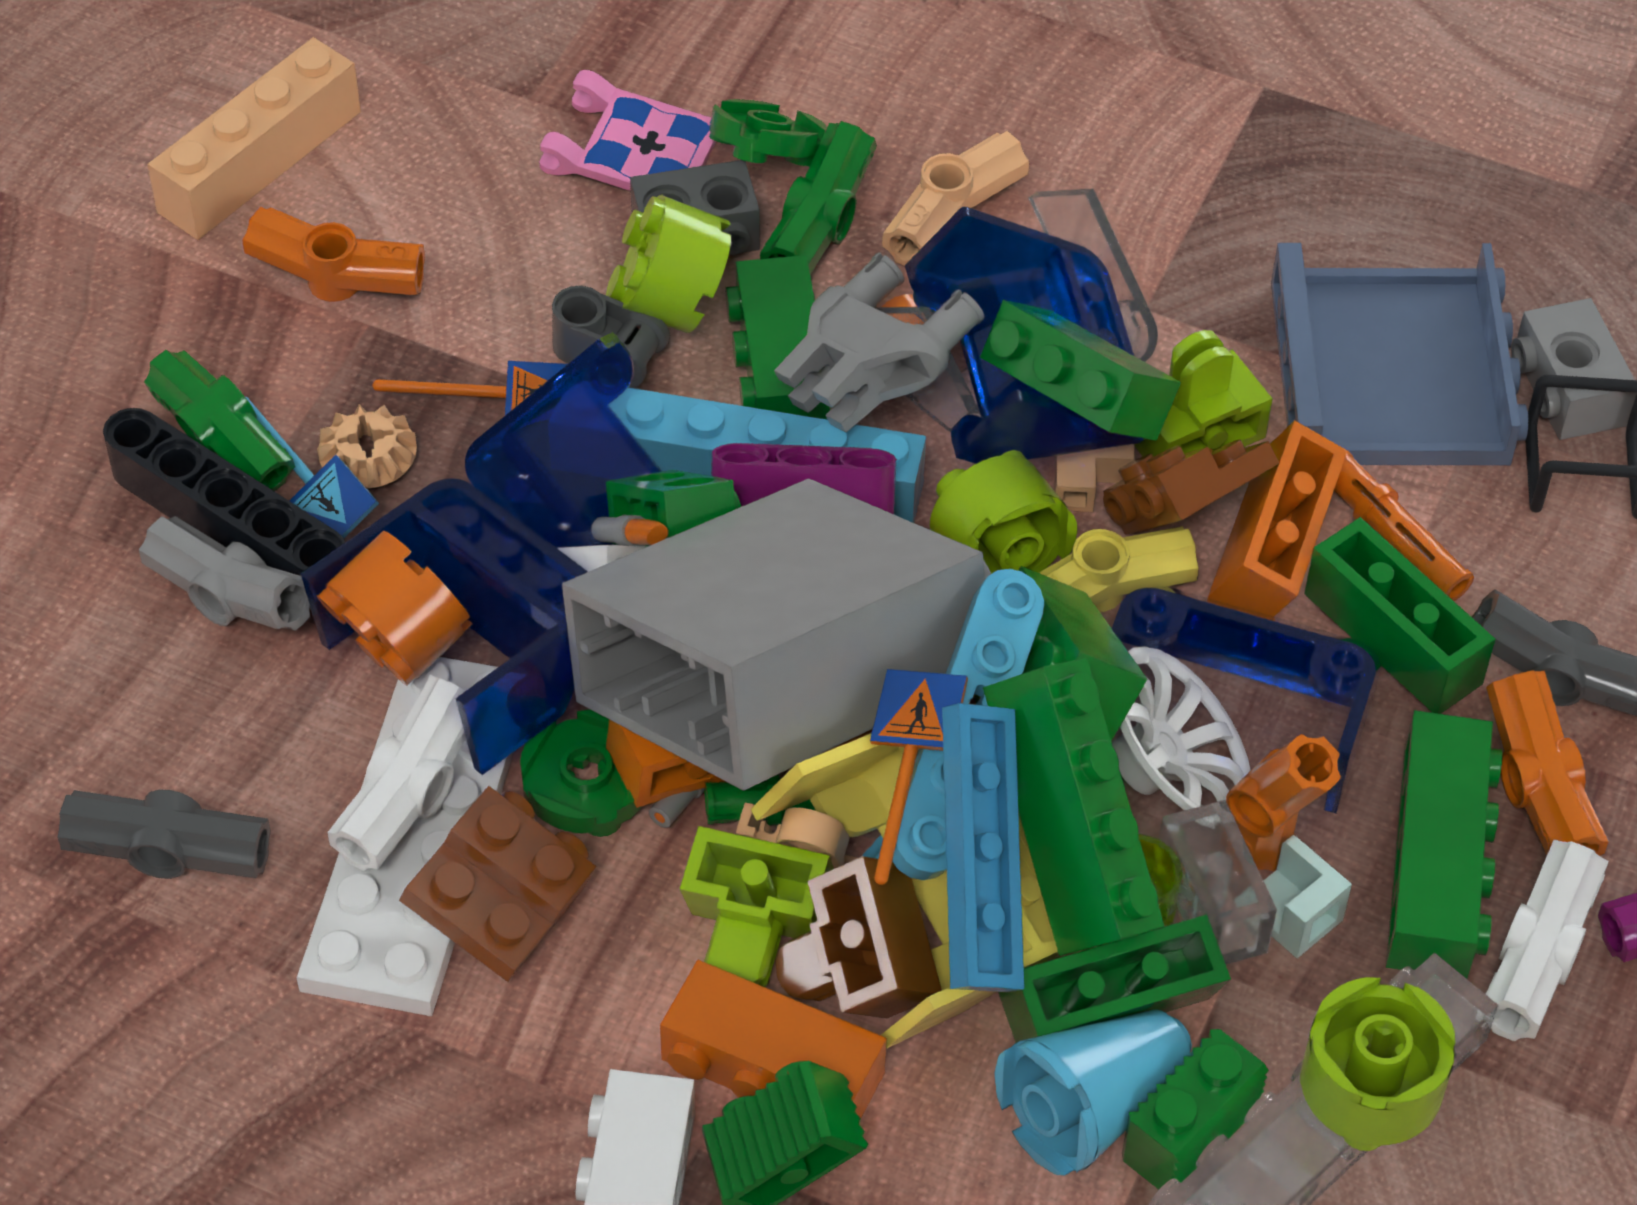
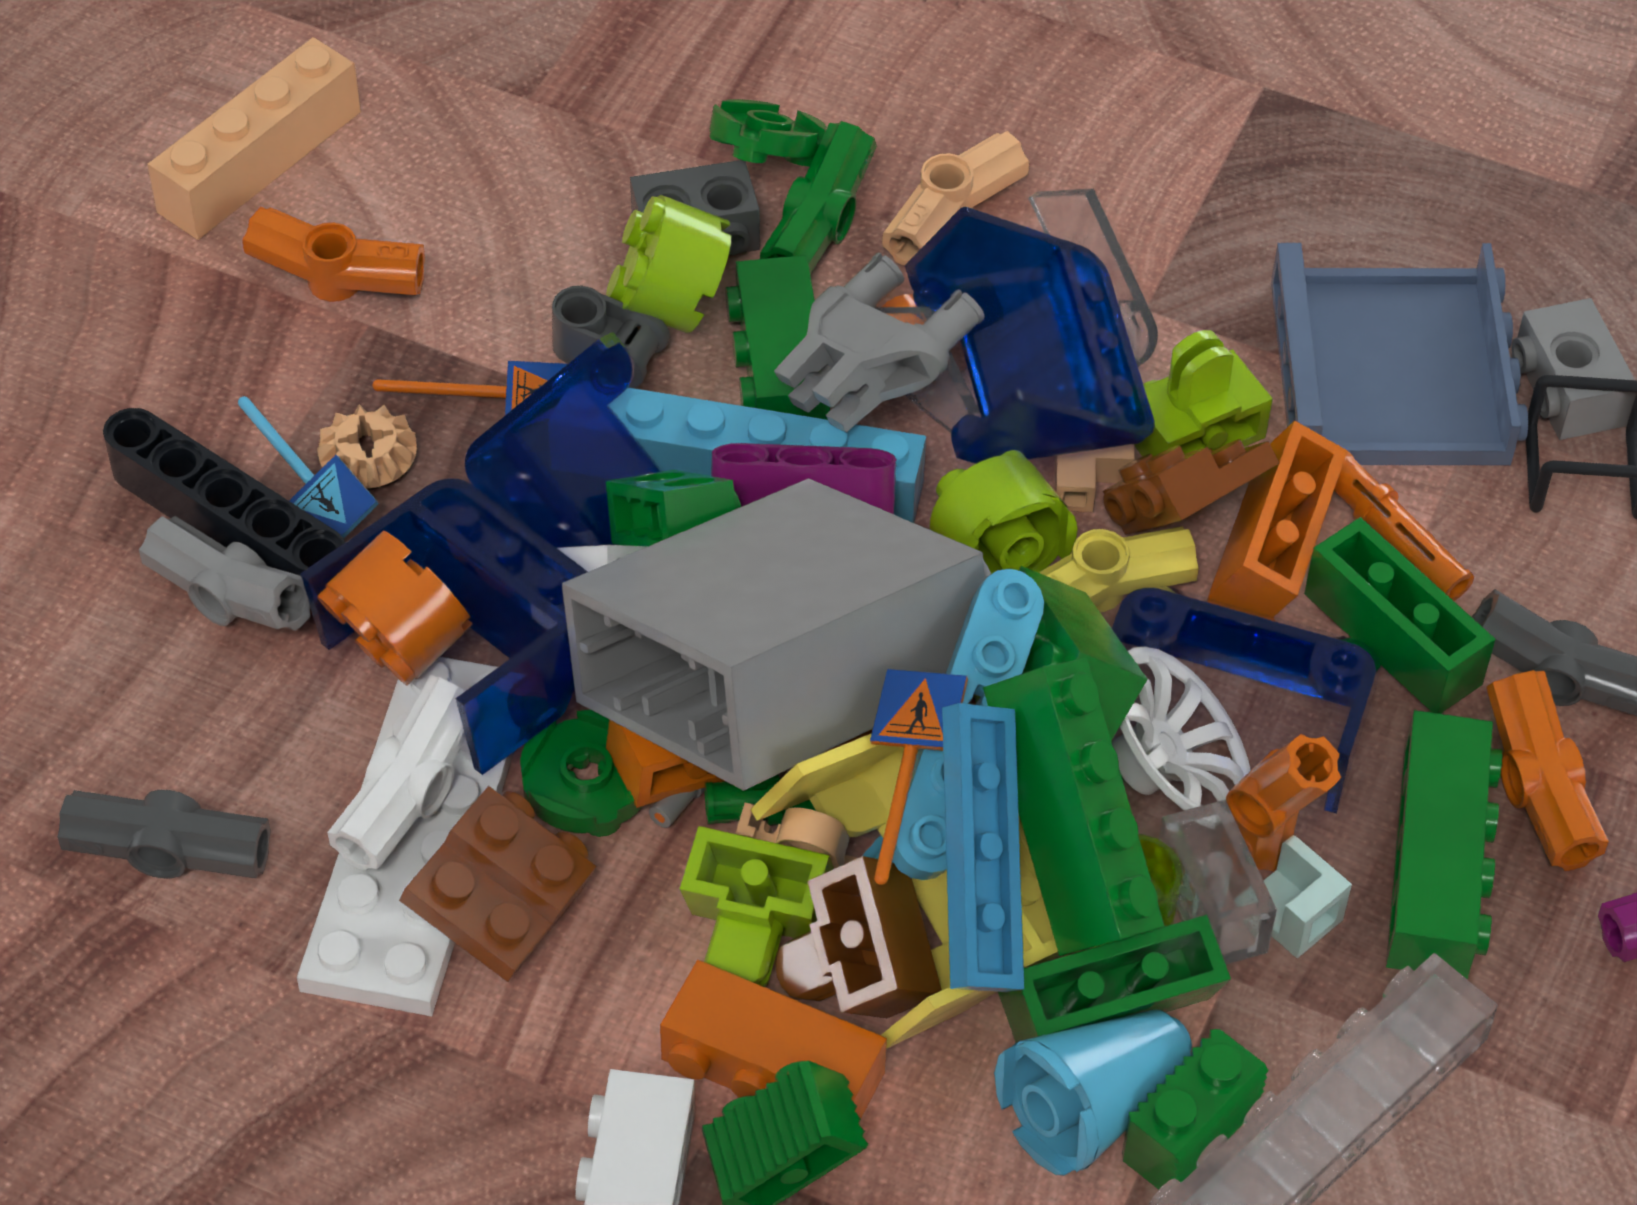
green piece [144,350,295,492] -> none
bright pink flag [539,70,716,191] -> none
piece [591,515,668,546] -> none
green brick [980,300,1181,441] -> none
lime brick [1300,977,1455,1151] -> none
white piece [1479,839,1609,1041] -> none

